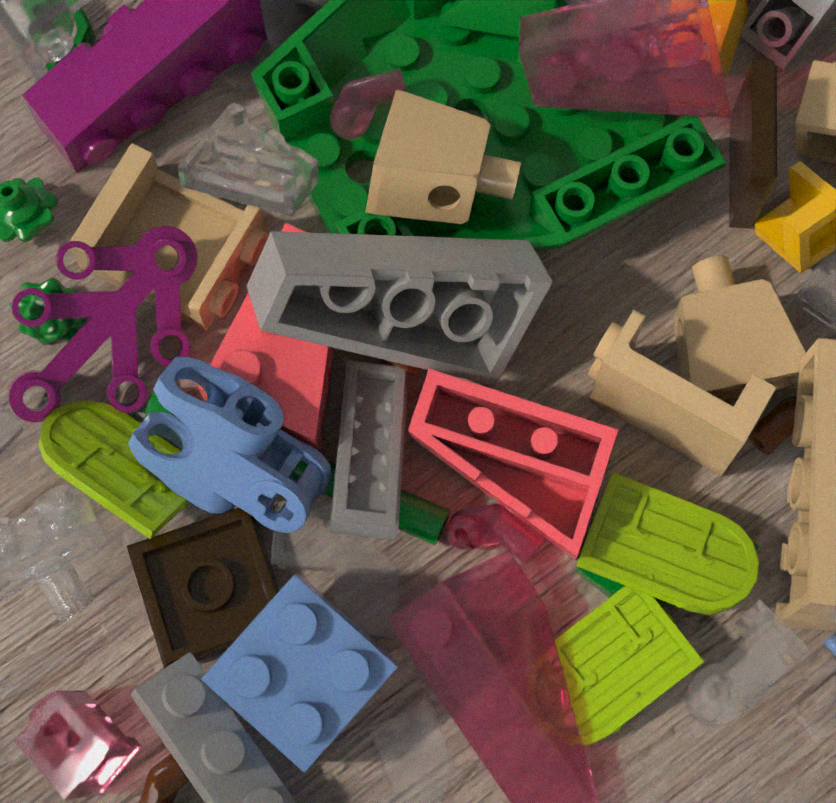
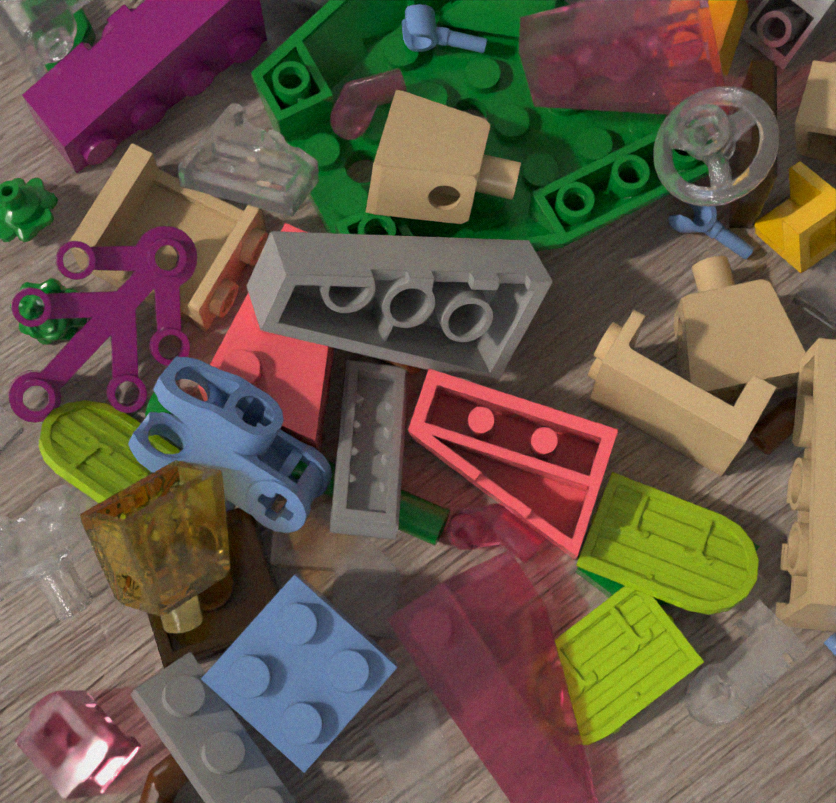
none -> clear yellow torso [79,460,230,633]
none -> medium blue hand [402,4,487,53]
none -> clear piece [653,86,780,207]
none -> medium blue hand [668,196,754,260]

